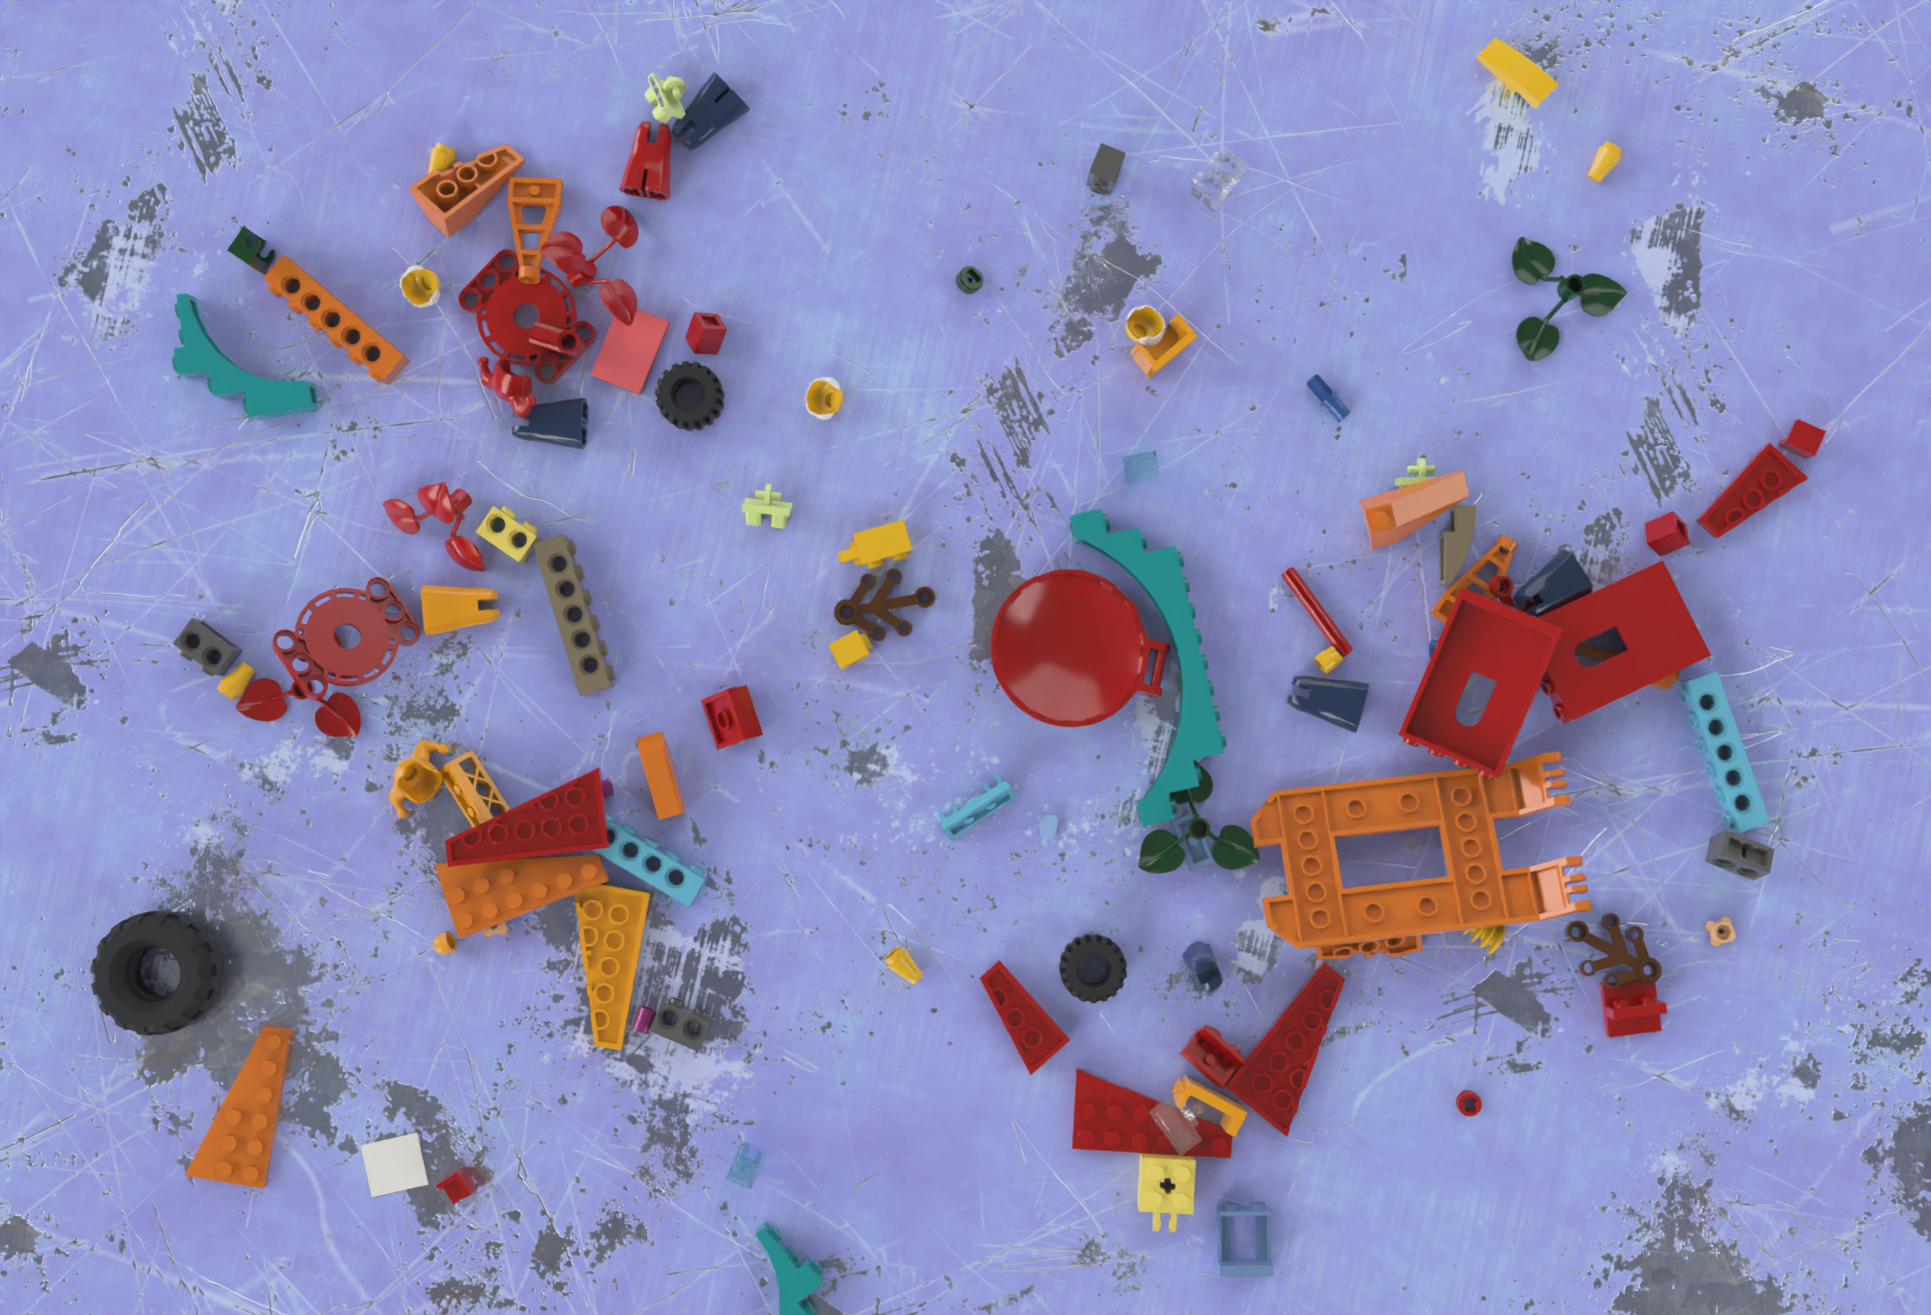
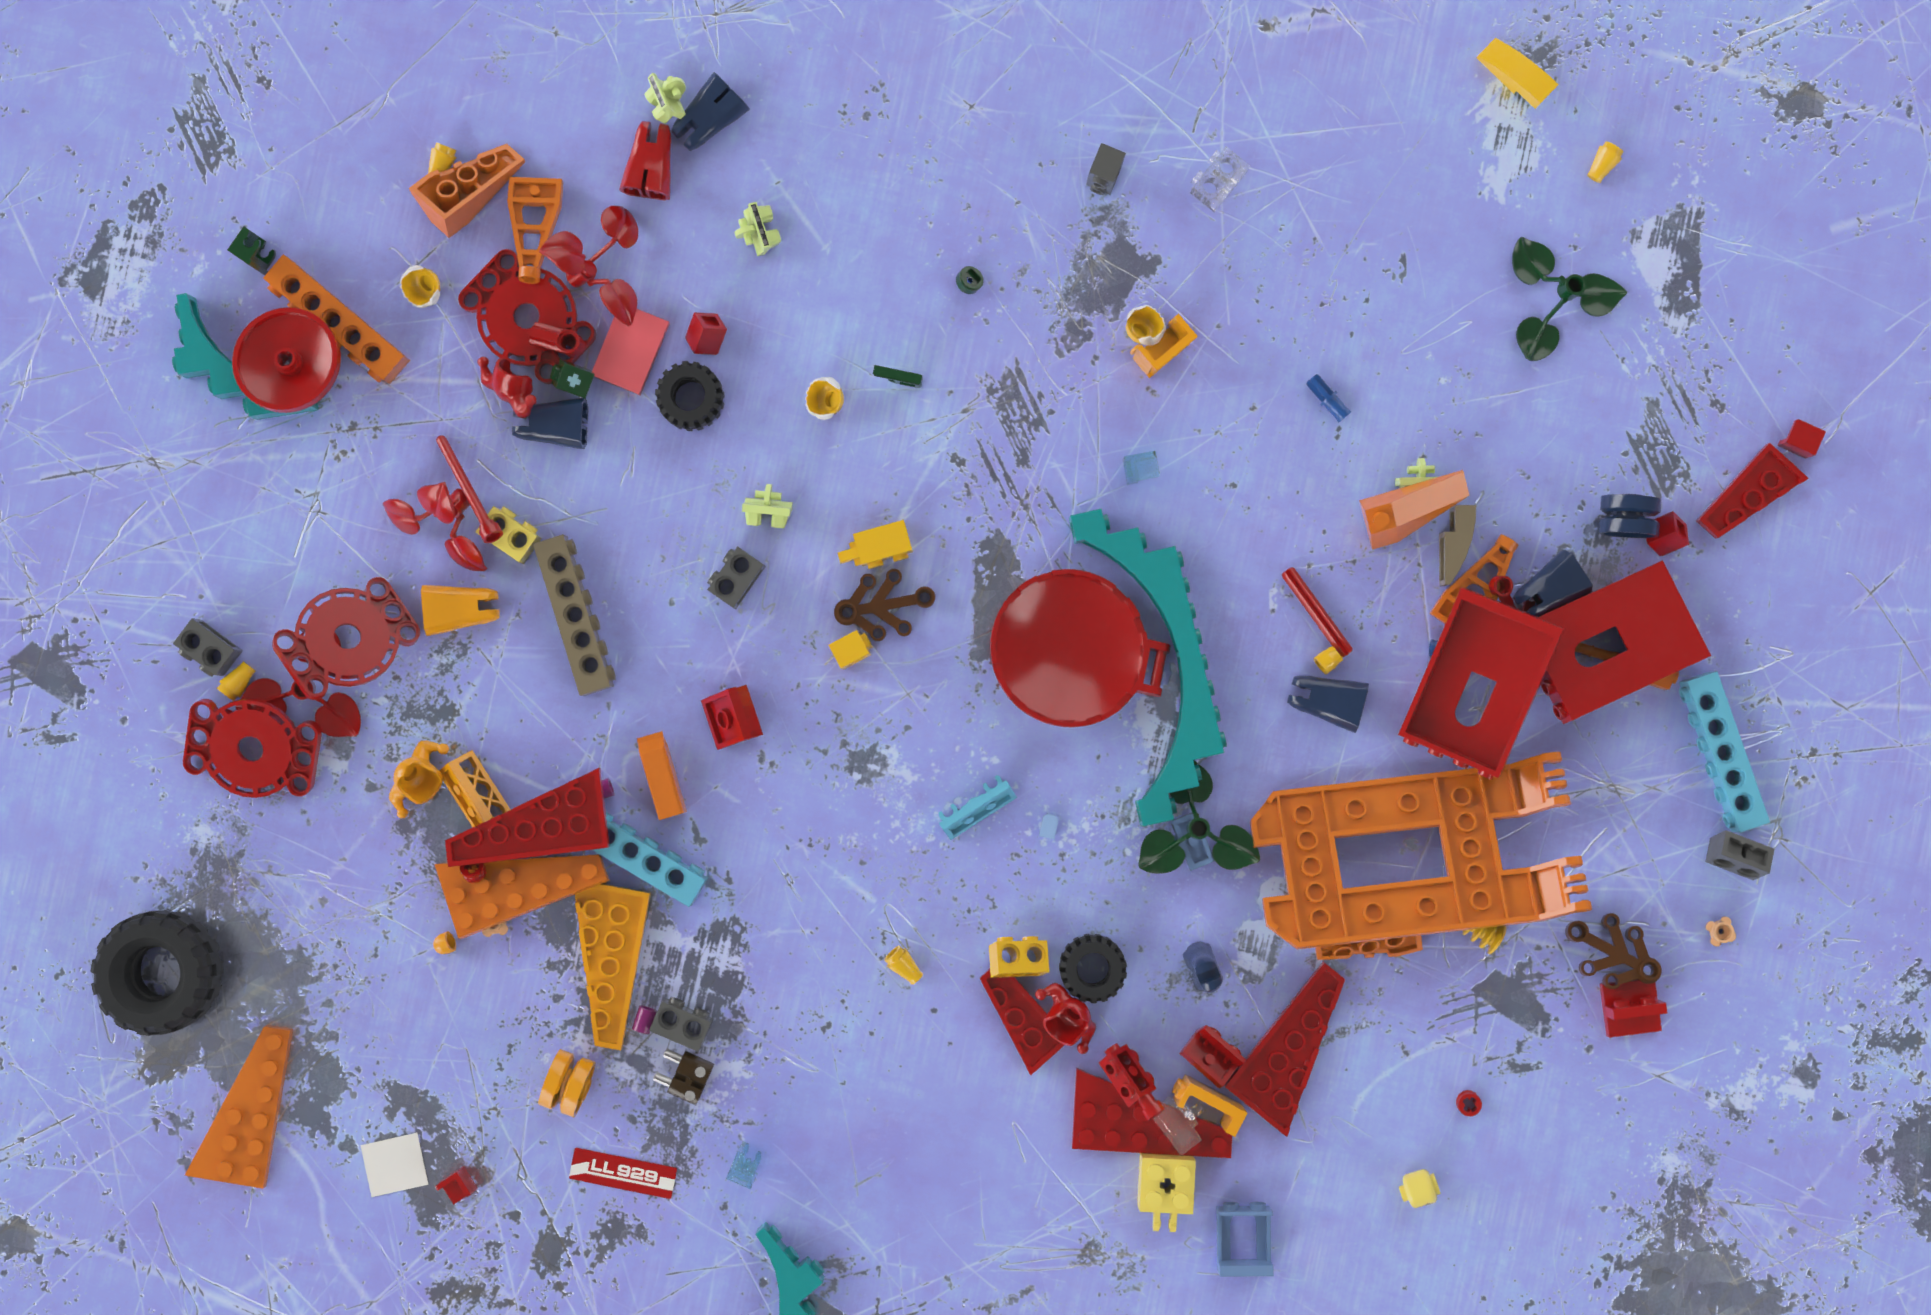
none -> red piece [183,699,322,798]
none -> red dish [232,307,341,413]
none -> red piece [436,435,503,543]
none -> red bush [460,863,487,883]
none -> light orange wheel [538,1049,596,1118]
none -> dark green brick [550,359,595,399]
none -> red sticker [569,1148,677,1199]
none -> dark brown piece [653,1049,714,1105]
none -> dark grey brick [707,546,766,609]
none -> yellowish green hips [734,202,781,256]
none -> dark green tile [873,365,923,388]
none -> yellow brick [989,936,1050,977]
none -> red piece [1035,983,1096,1054]
none -> red brick [1099,1043,1165,1121]
none -> light yellow head [1399,1169,1441,1208]
none -> dark blue wheel [1598,494,1661,538]

